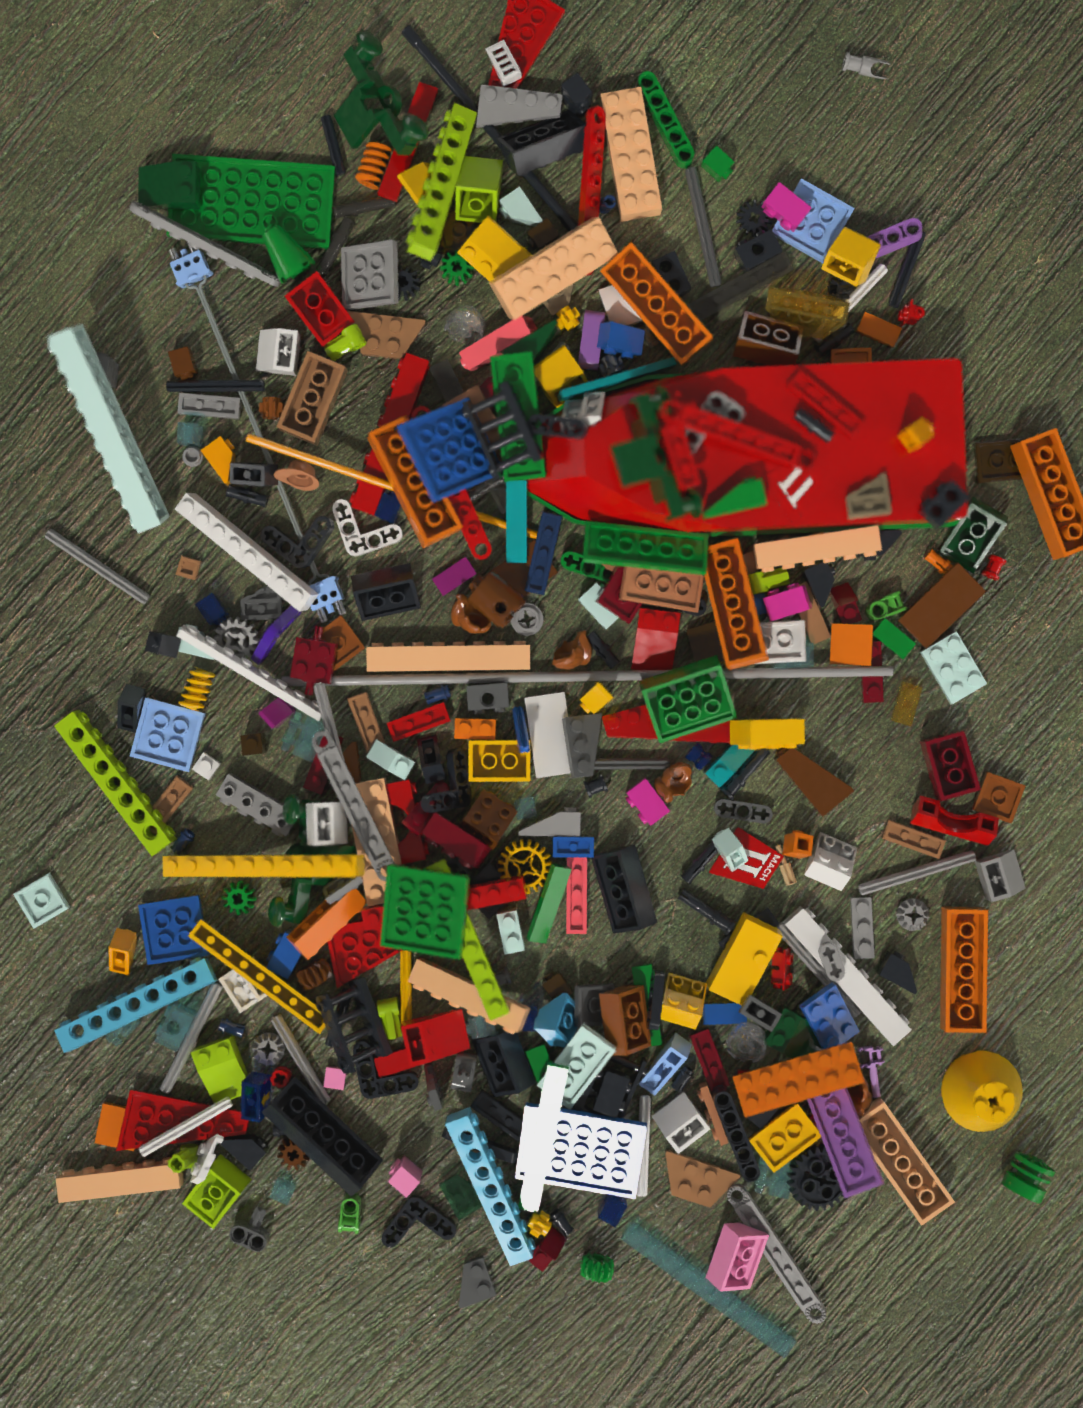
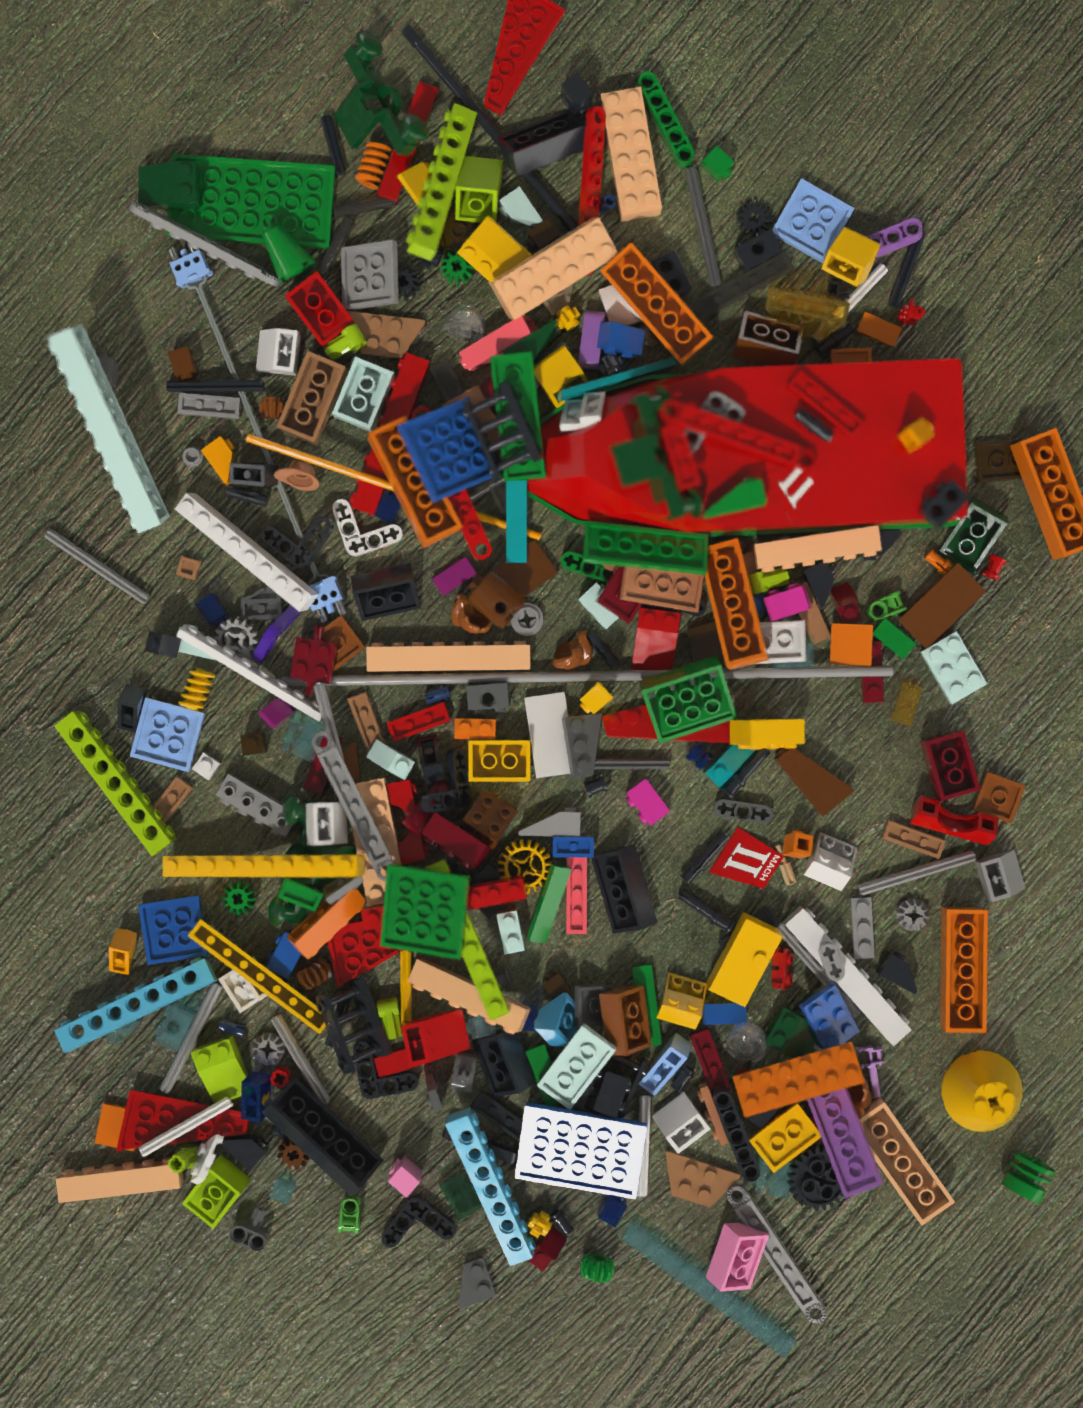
light aqua tile [13,873,70,929] -> none
dark blue pin [170,828,195,855] -> none
clear light blue brick [177,422,203,447] -> none
bright pink tile [323,1066,346,1090] -> none
light grey wing [476,85,562,128] -> none
white slope [485,40,522,87] -> none
blue axle [512,706,530,753] -> none
clear light blue tile [514,796,537,820] -> none
tile [518,1062,569,1213] -> none
dark blue tile [524,511,562,596] -> none
black beam [528,414,588,440] -> none
black beam [646,970,665,1030] -> none
dark orange hair [654,762,692,803] -> none
light aqua slope [712,828,749,872] -> none
dark grey slope [738,995,782,1032] -> none
dark pink brick [762,182,812,232] -> none
light grey piece [842,52,891,79] -> none
dark tan wing [845,473,892,519] -> none
none -> green tile [277,877,324,912]
none -> light aqua brick [332,357,395,432]

